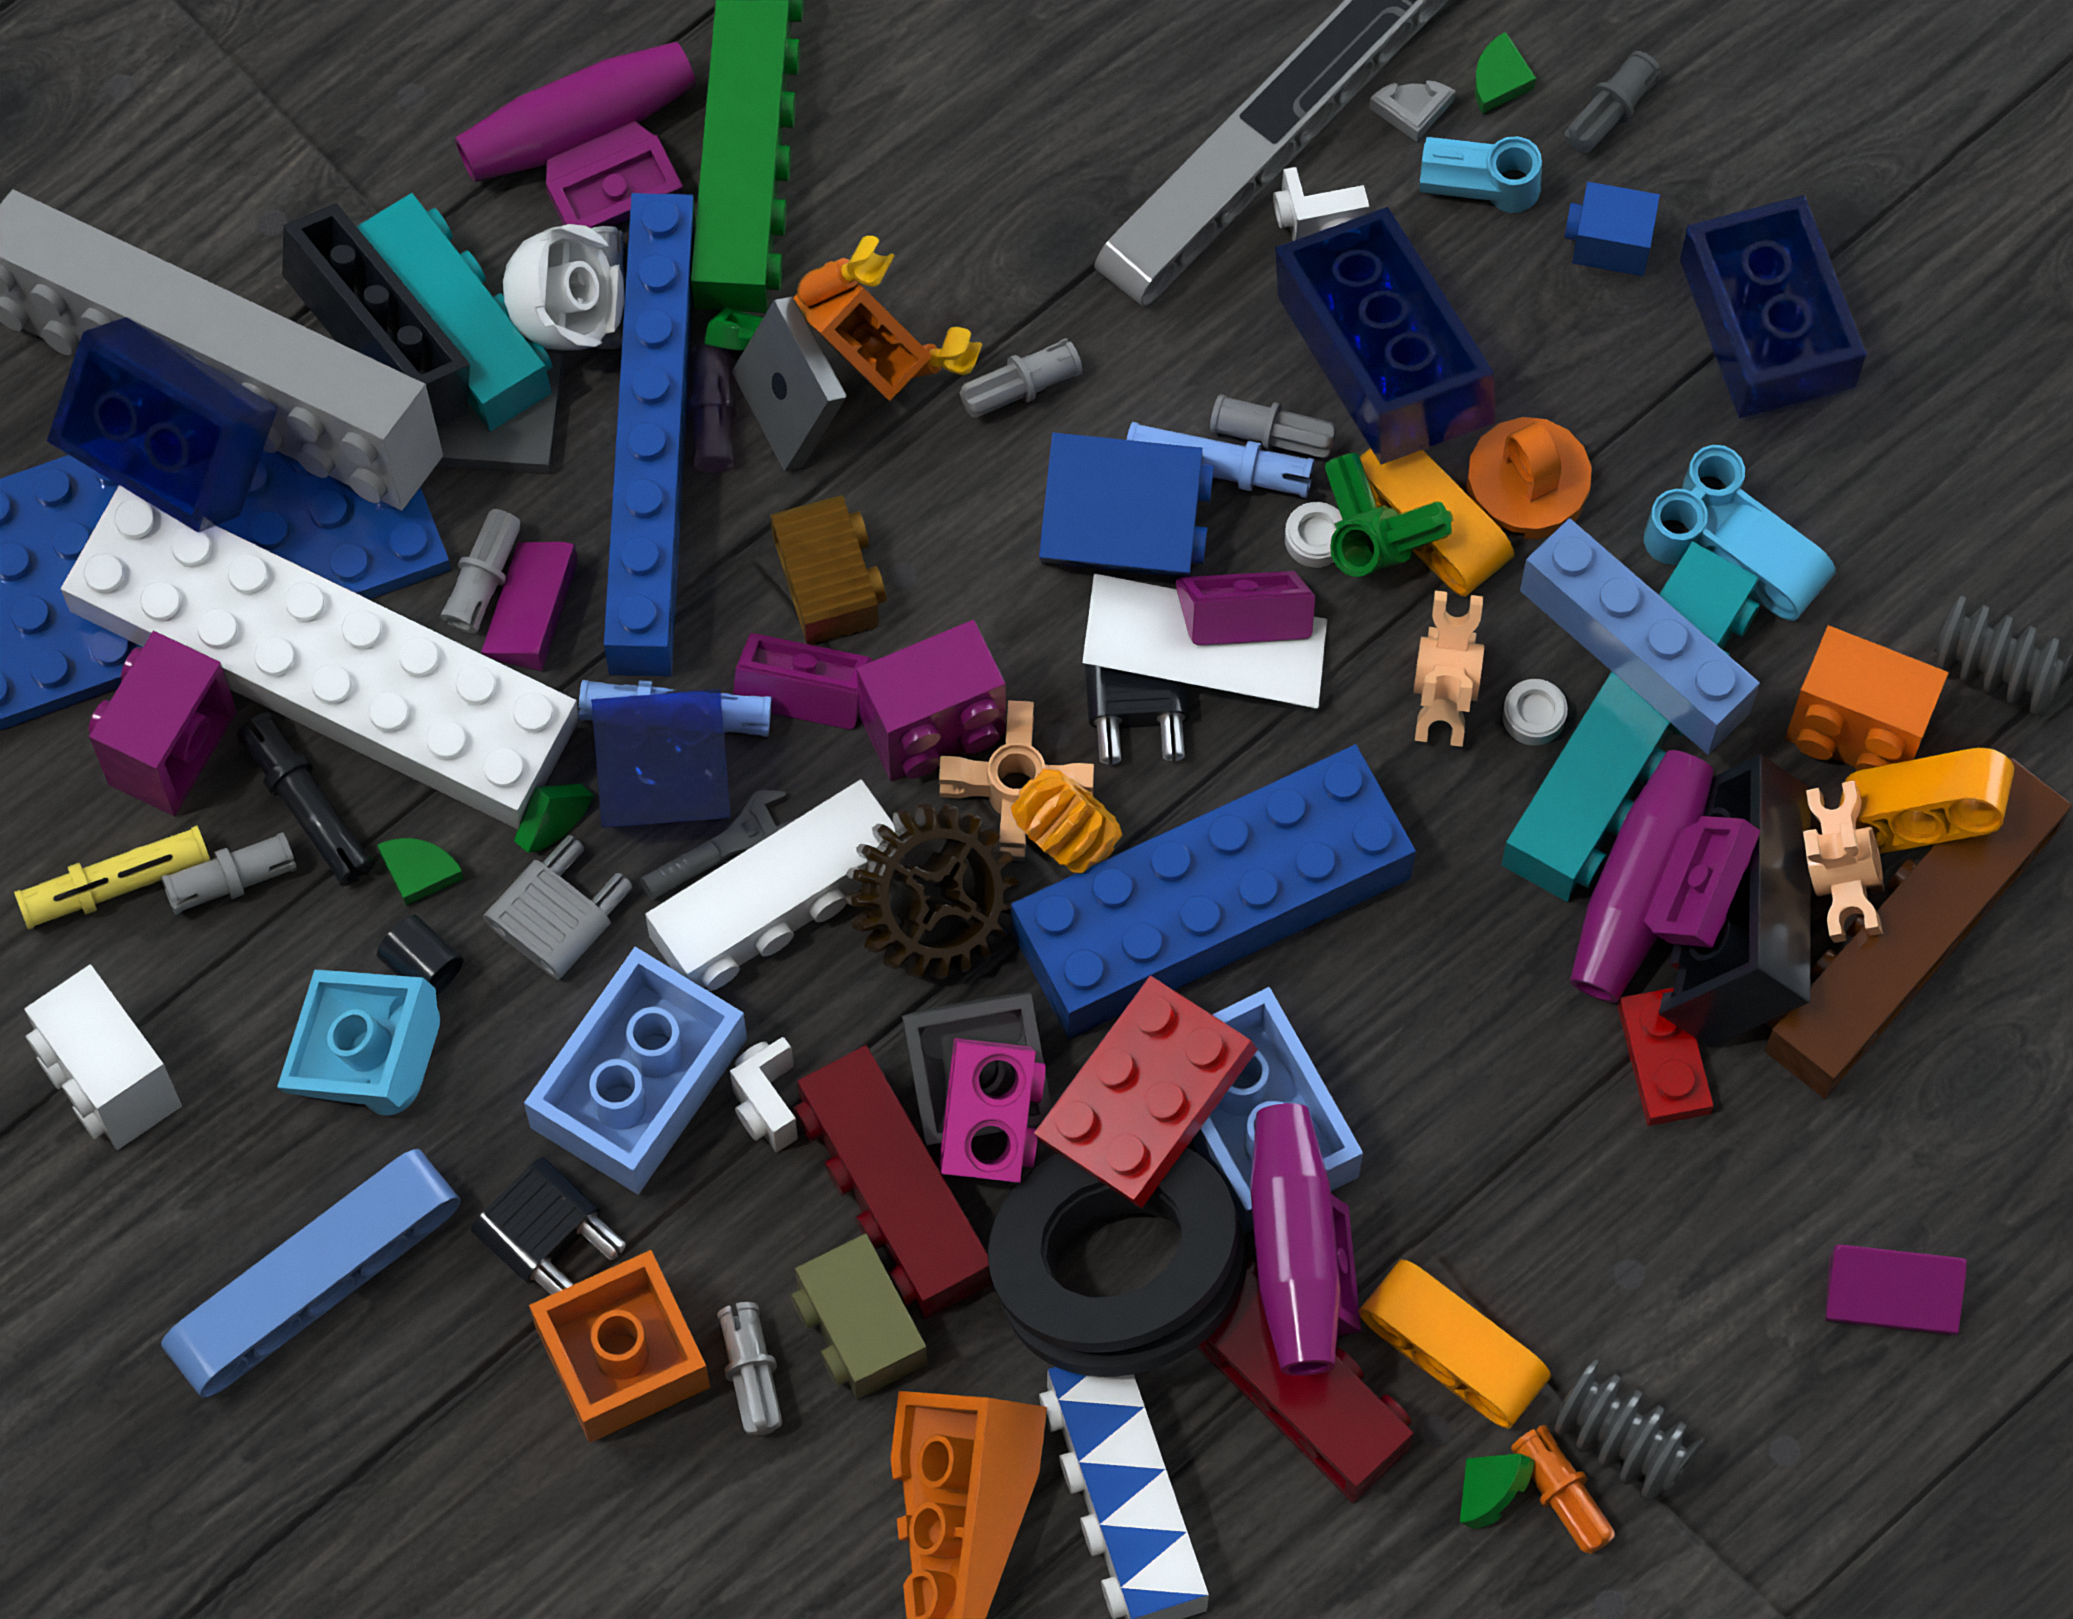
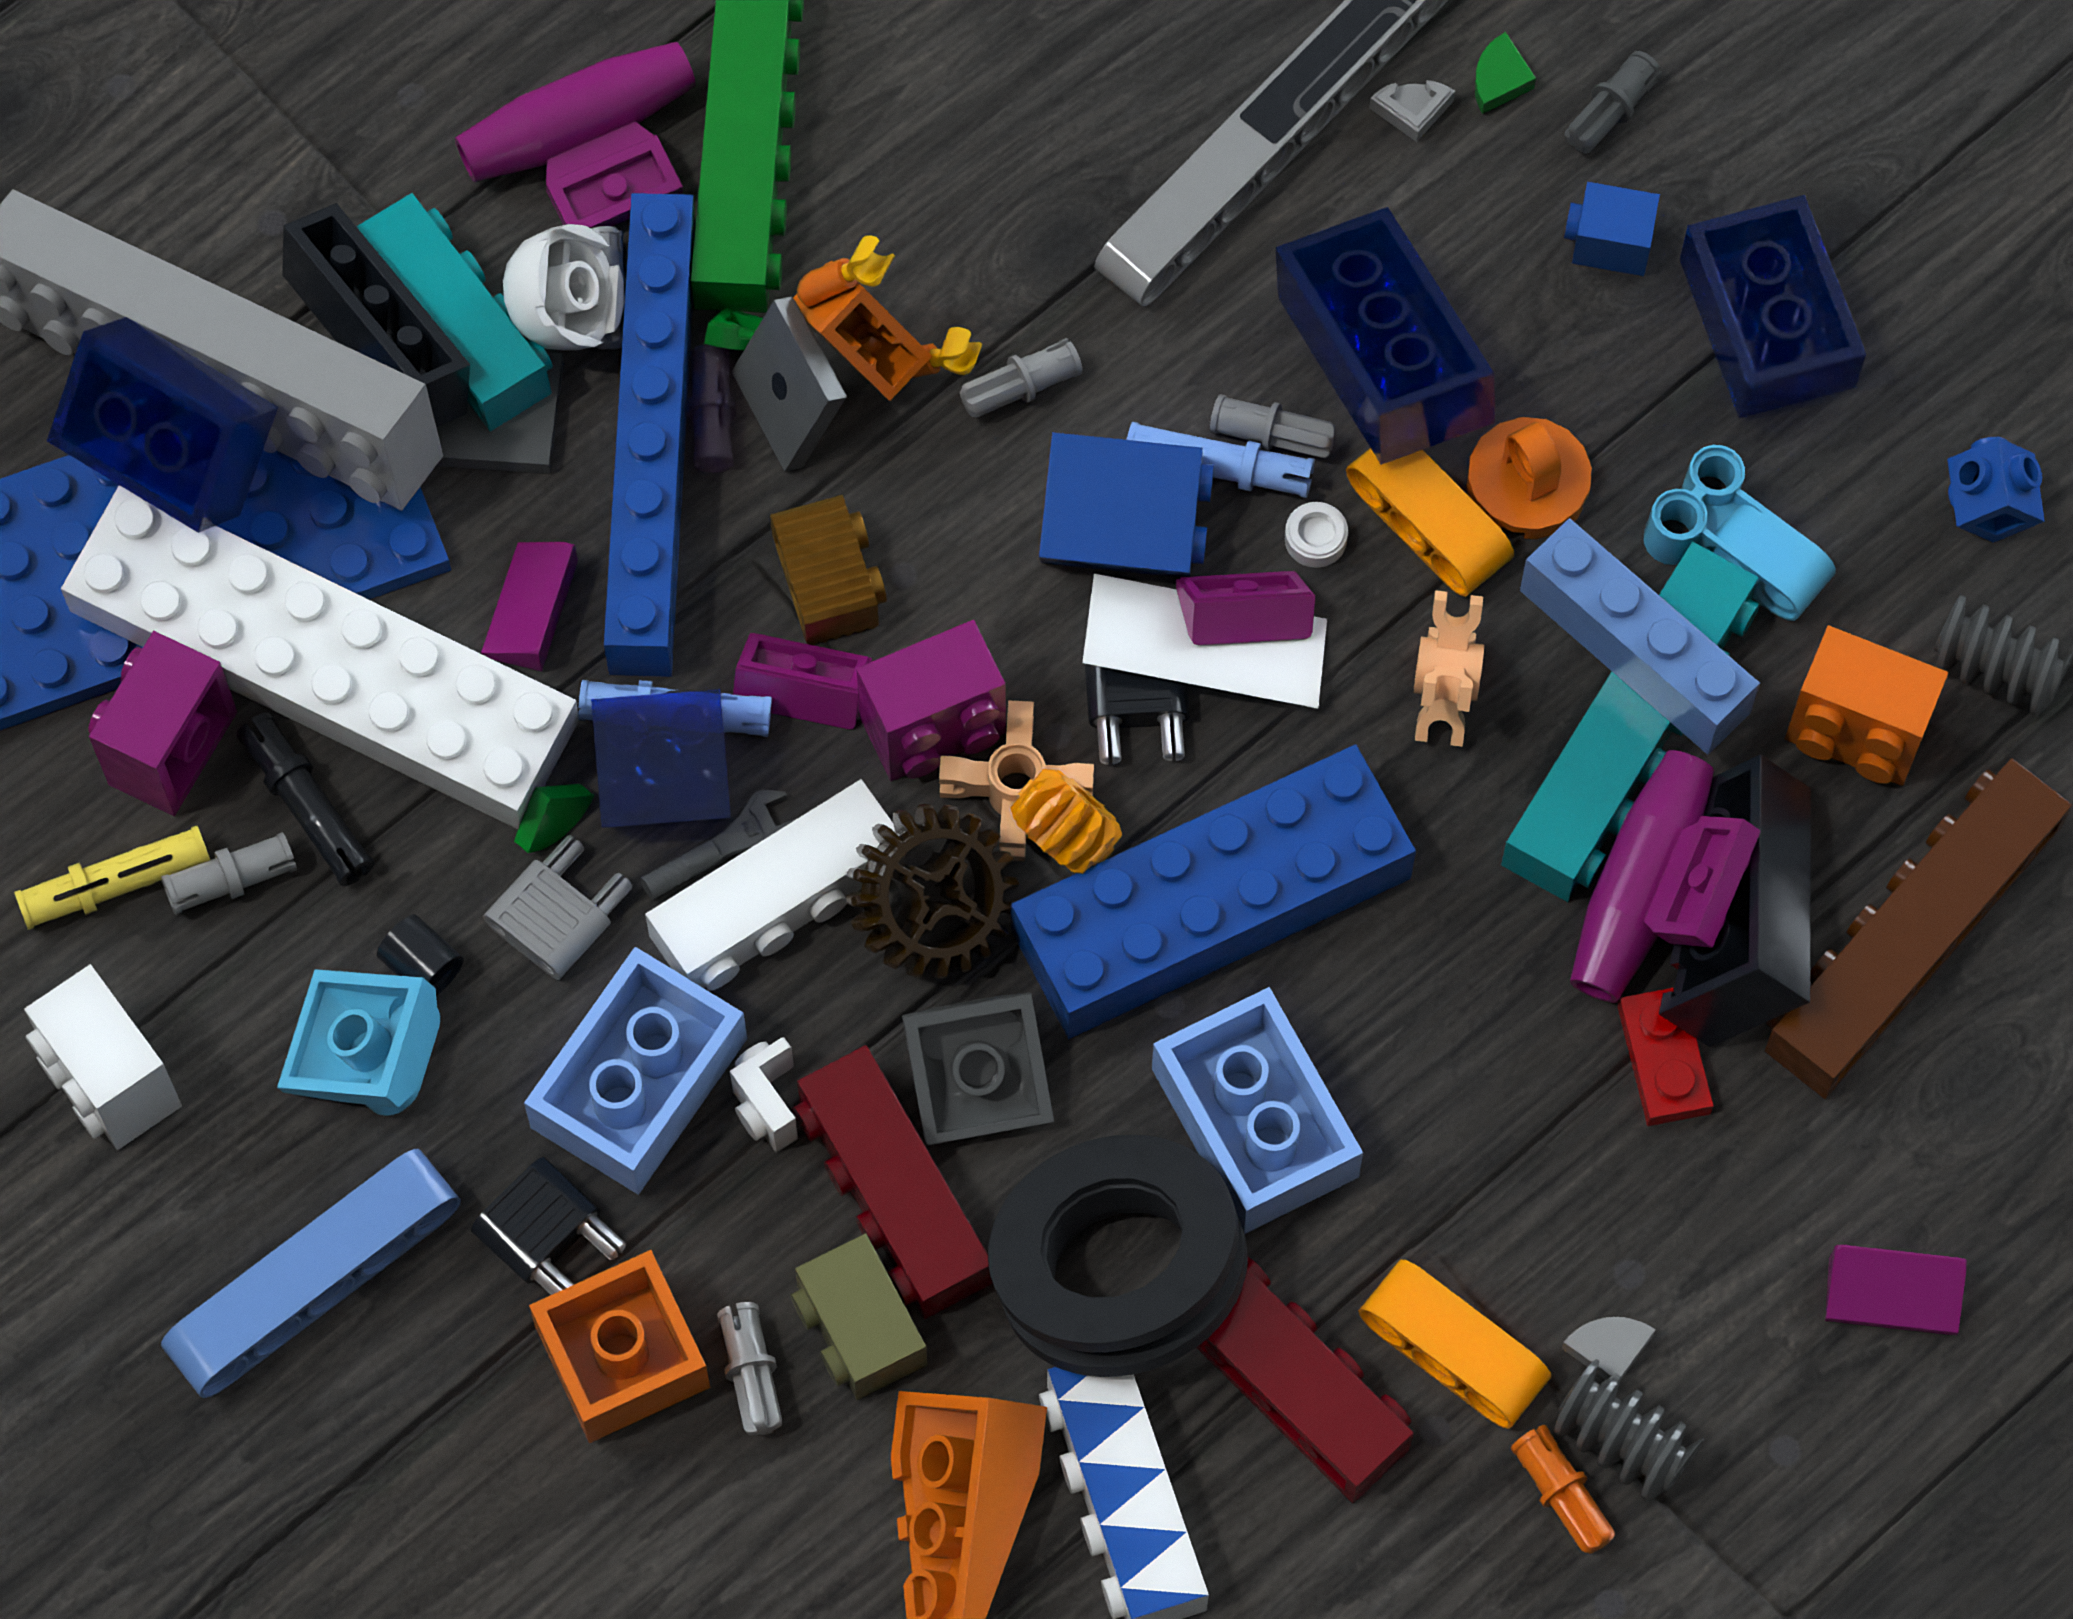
green tile [377,838,464,906] -> none
light grey axle [440,509,520,633] -> none
dark pink brick [938,1038,1045,1182] -> none
plate [1034,975,1258,1209] -> none
magenta plate [1250,1103,1361,1376] -> none
white bracket [1273,167,1370,249] -> none
green axle [1325,453,1454,577] -> none
medium azure piece [1420,136,1542,213] -> none
green tile [1460,1454,1535,1529] -> none
white tile [1502,679,1568,746] -> none
light nougat pin [1803,780,1885,943] -> none
light orange beam [1839,748,2015,854] -> none
none -> light grey tile [1562,1317,1656,1381]
none -> blue brick [1947,437,2045,543]

